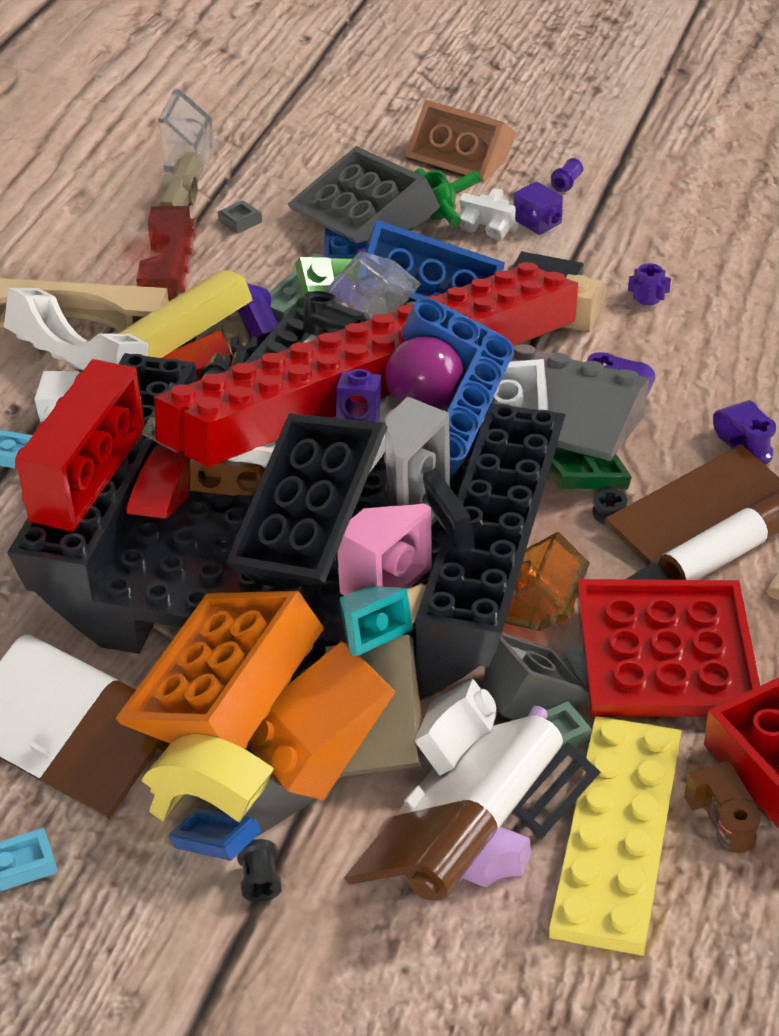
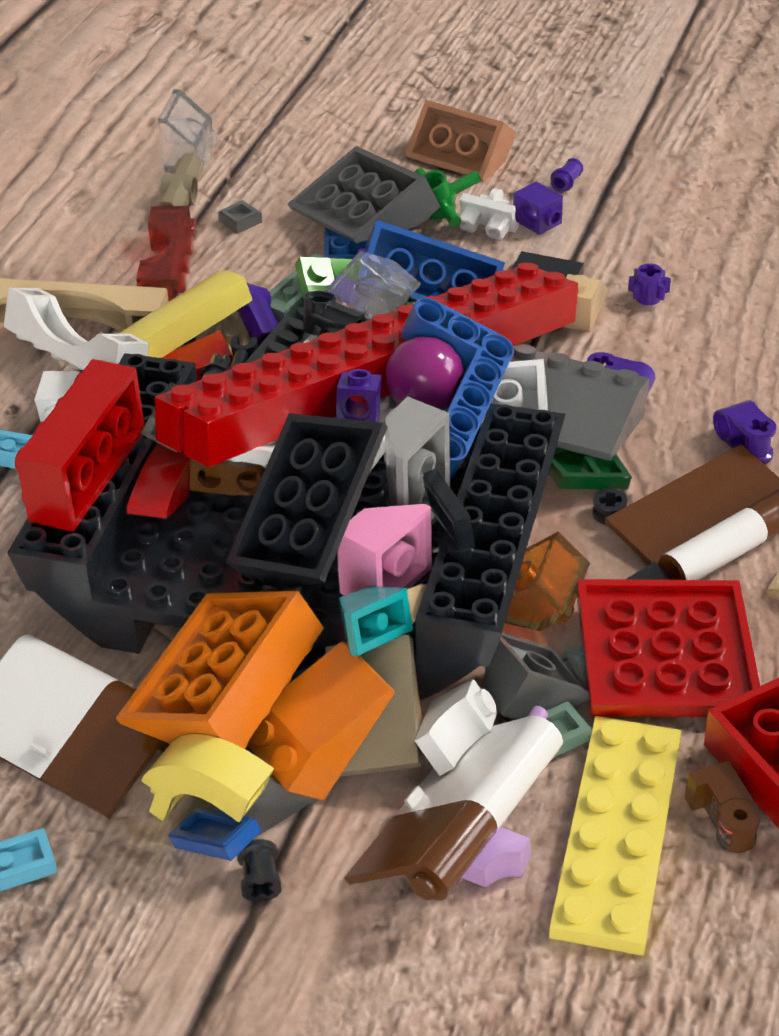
black tile [511,741,601,840] -> none

